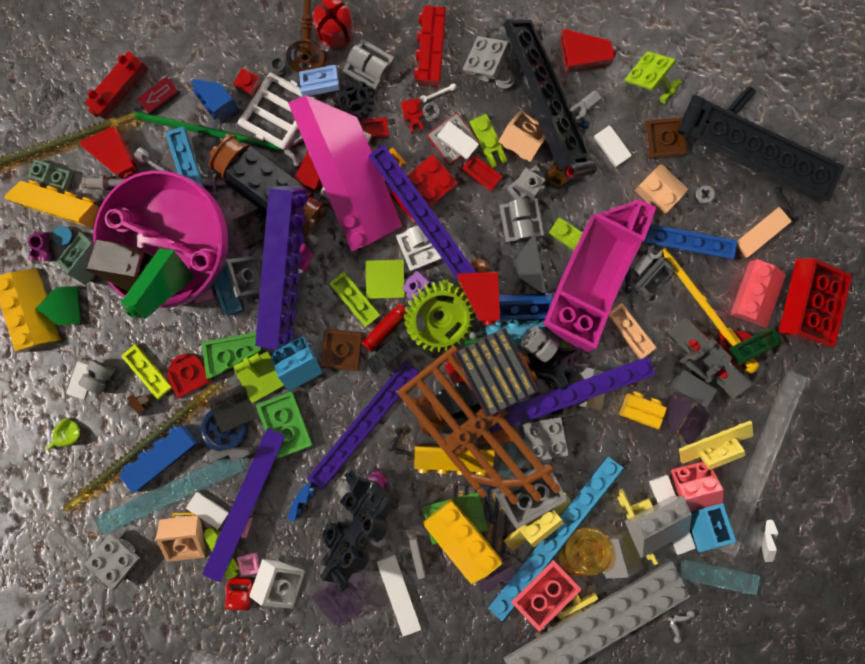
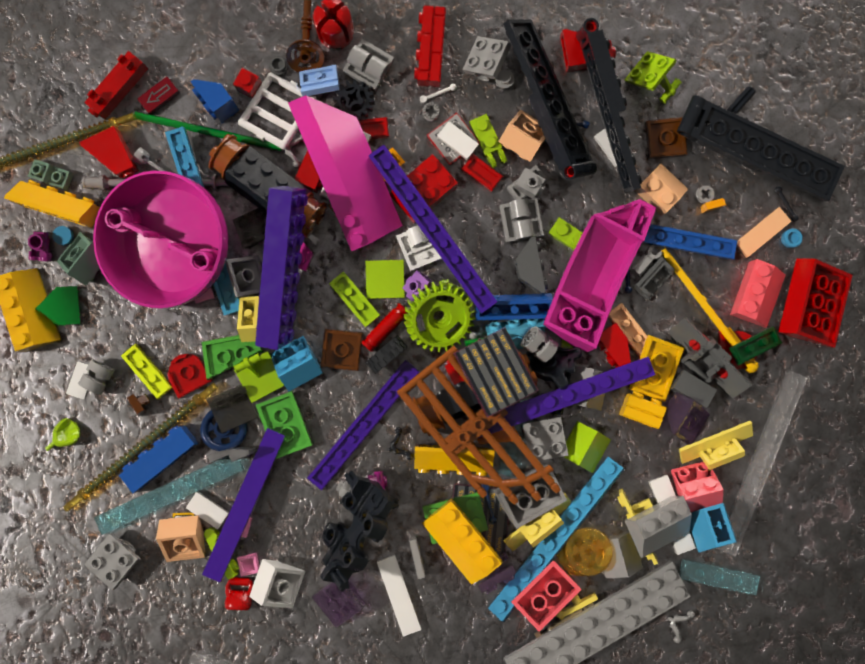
slope [85,240,155,291] -> none
green slope [120,248,194,319] -> none
blue slope [287,482,315,522] -> none
red plate [401,98,423,134] -> none
red slope [458,272,500,326] -> none
dark orange piece [470,258,490,273] -> none
reddish brown tile [545,162,568,188] -> none
light grey bar [570,91,601,119] -> none
white slope [762,520,778,562] -> none
none -> light yellow brick [237,296,259,342]
none -> lime slope [563,421,611,473]
none -> black hinge [576,18,642,193]
none -> red slope [597,323,631,368]
none -> yellow tile [629,335,684,402]
none -> light orange tile [700,198,726,213]
none -> dark azure tile [781,229,803,248]

